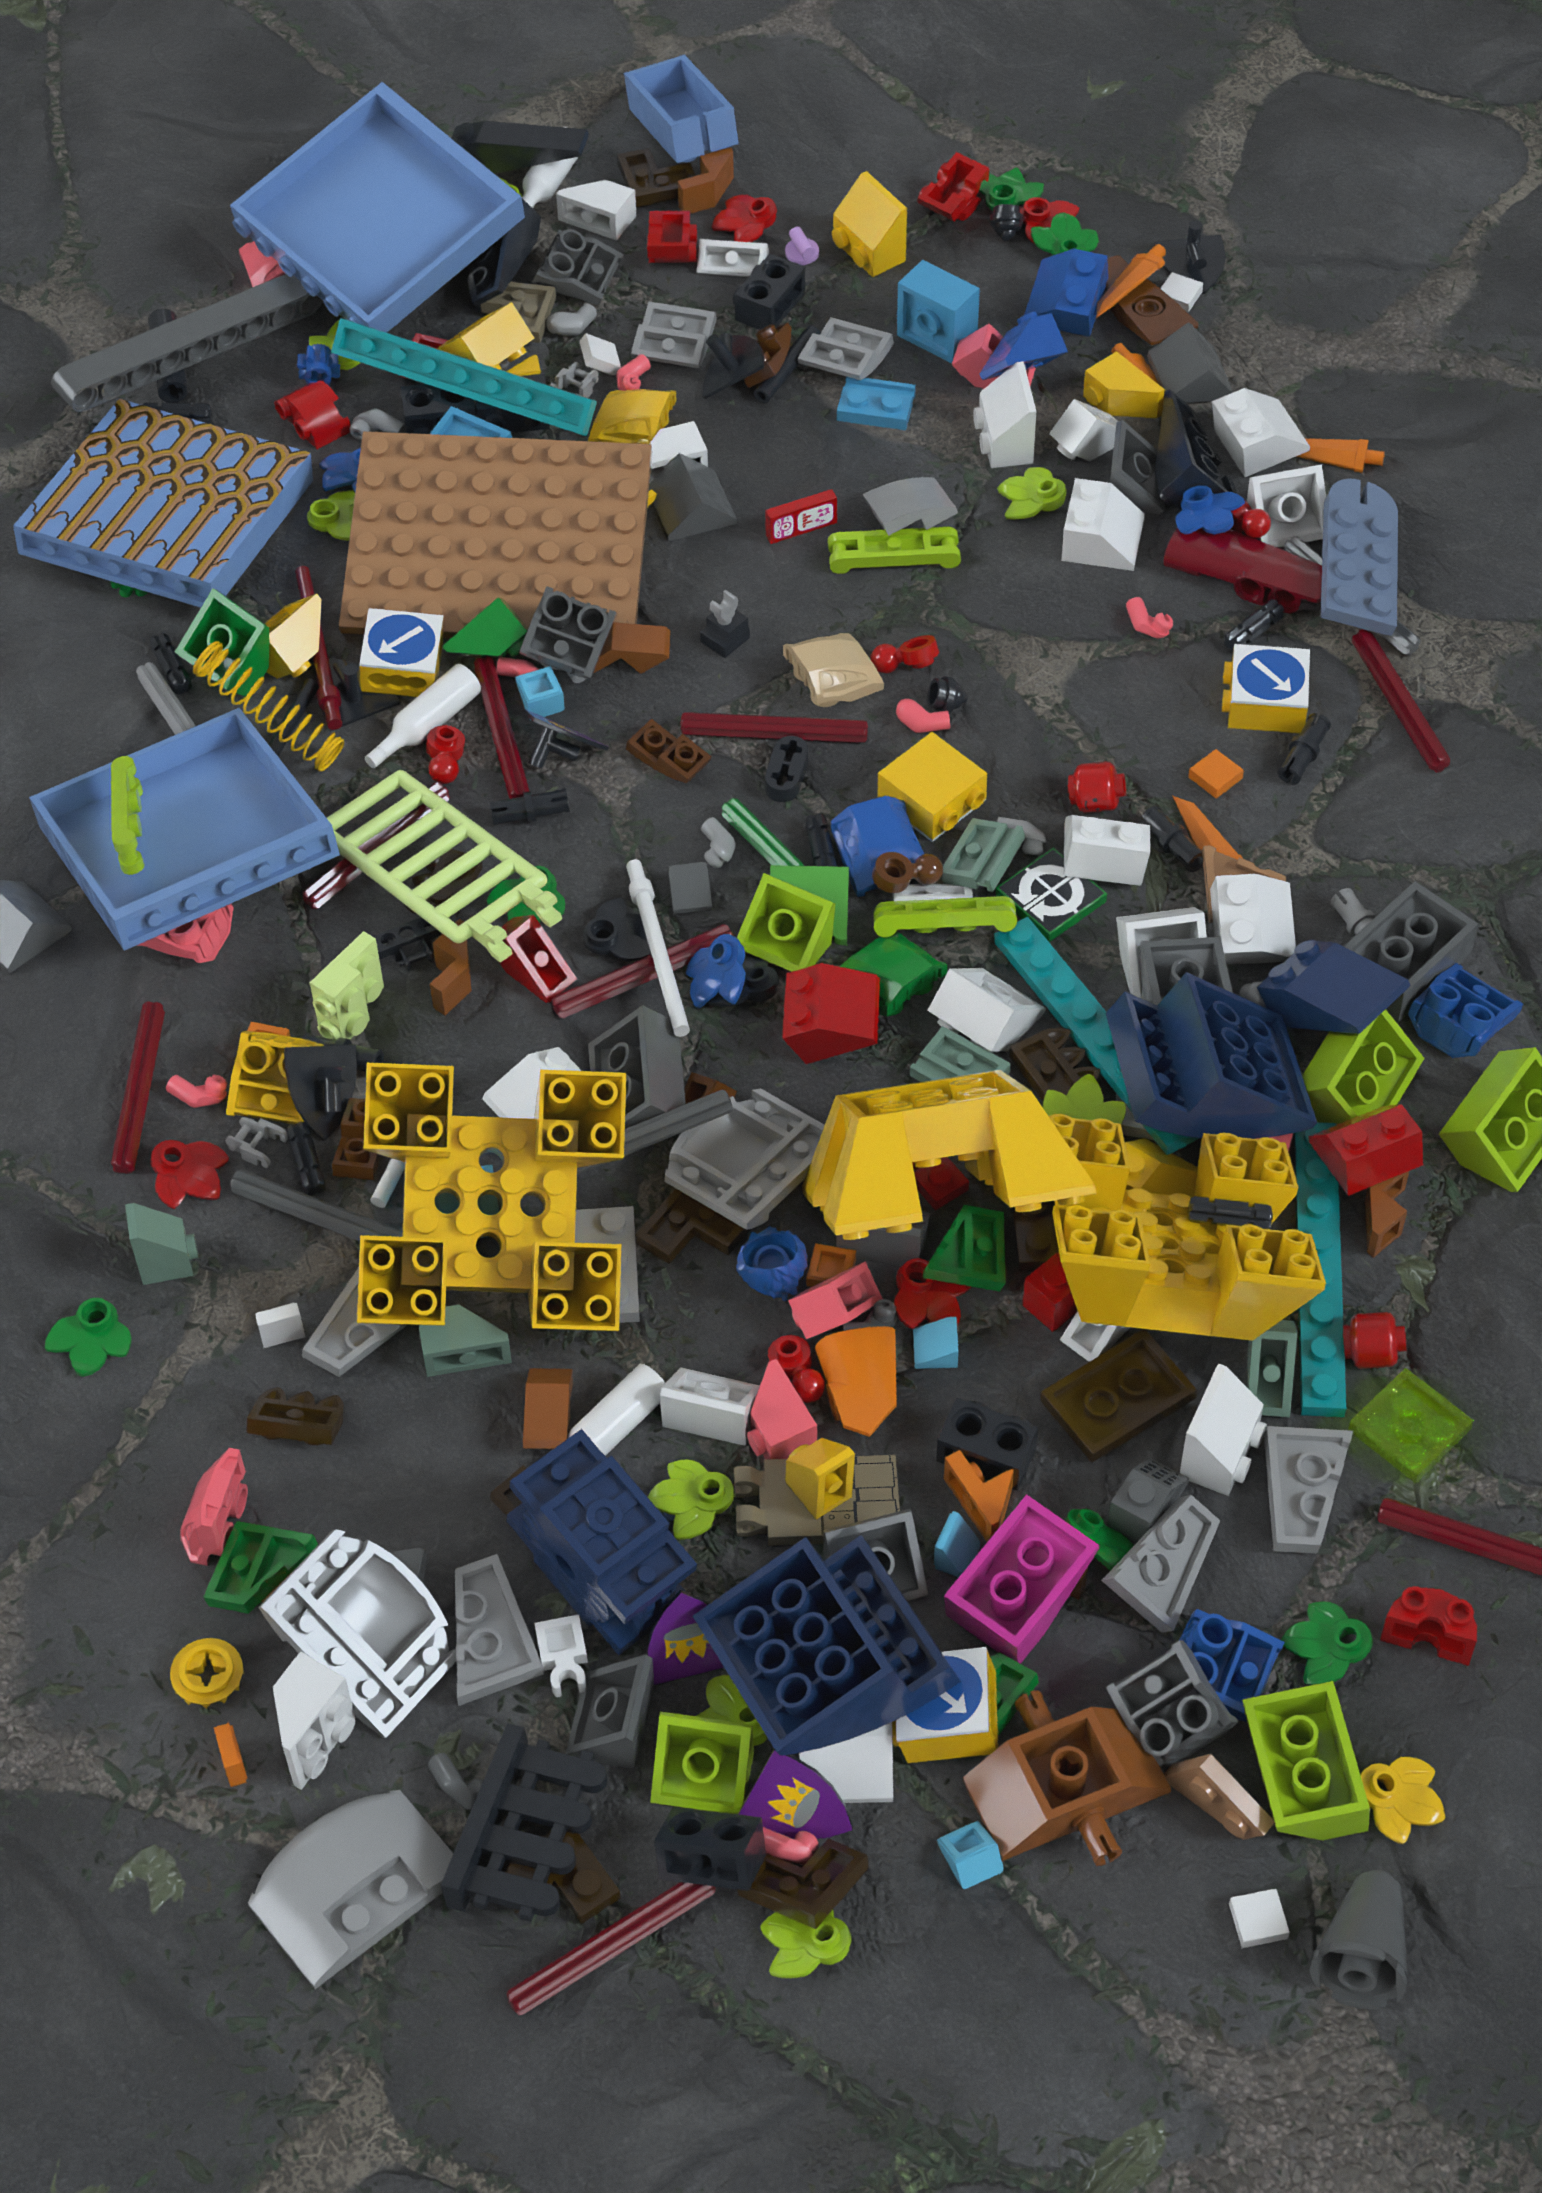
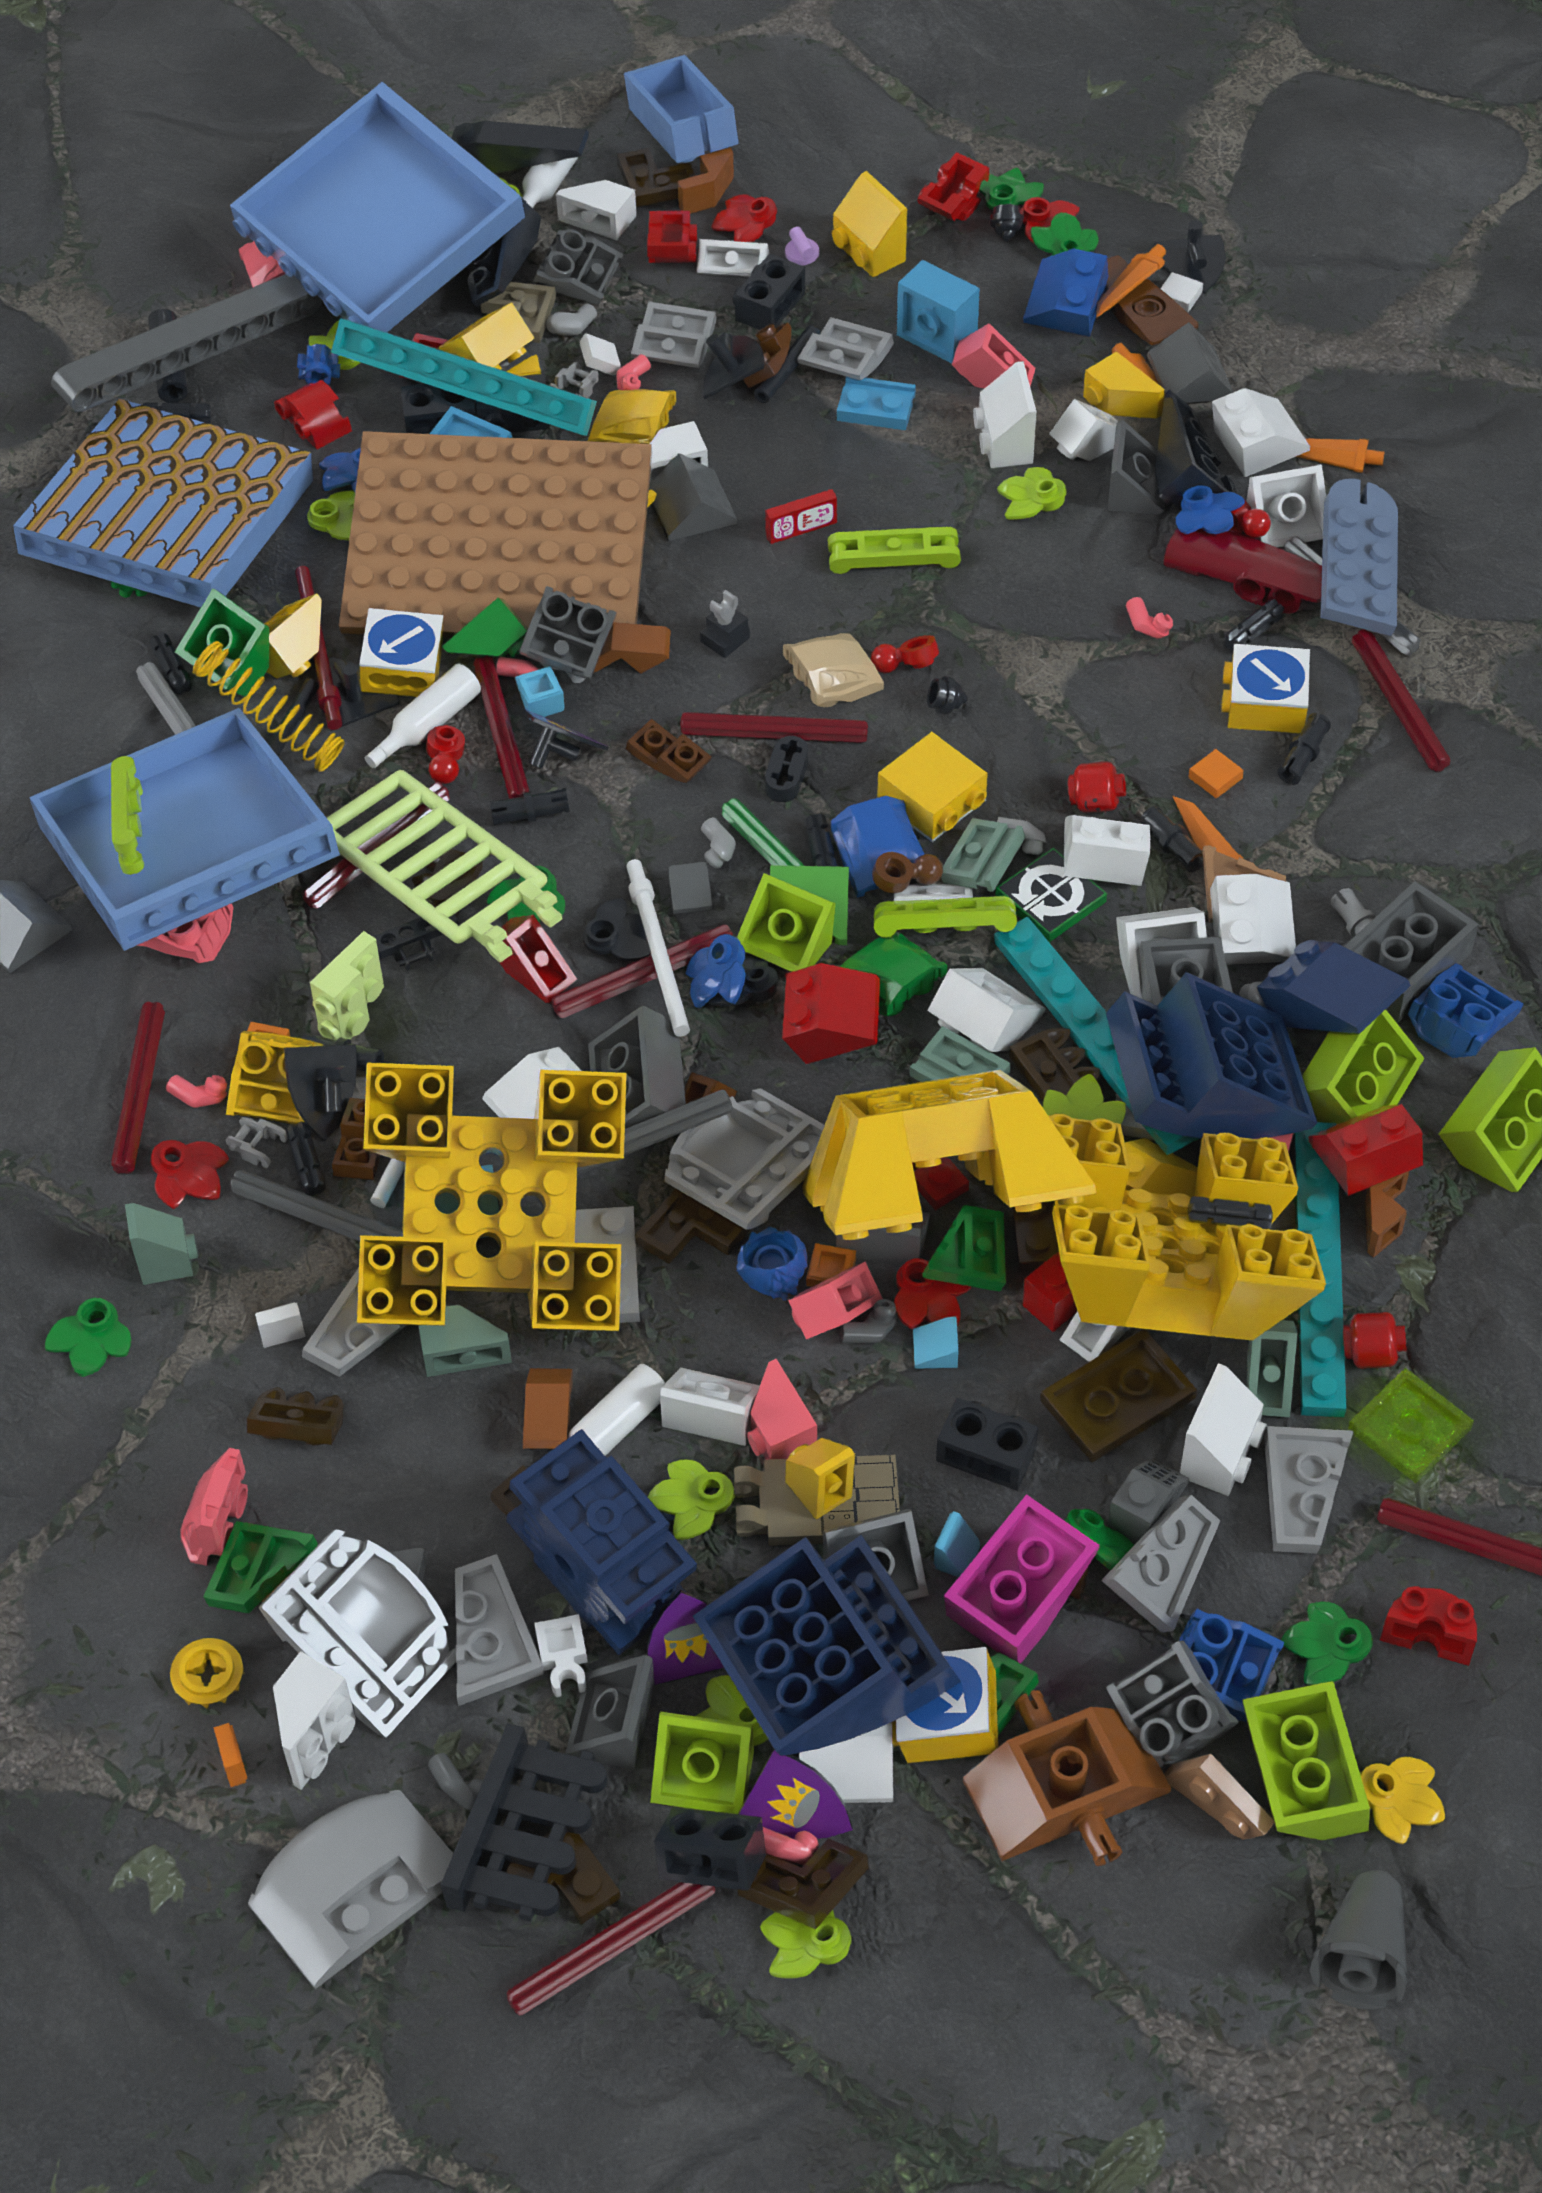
light grey arm [350,409,405,440] -> none
dark orange slope [430,919,472,1016] -> none
red plate [768,1335,825,1403] -> none
orange panel [815,1326,897,1437] -> none
light grey slope [863,477,958,536] -> none
coral arm [896,699,950,733] -> none
medium azure slope [937,1821,1004,1889] -> none
orange slope [944,1450,1014,1542] -> none
blue slope [979,311,1068,380] -> none
white slope [1061,478,1145,571] -> none
white tile [1229,1889,1290,1948] -> none

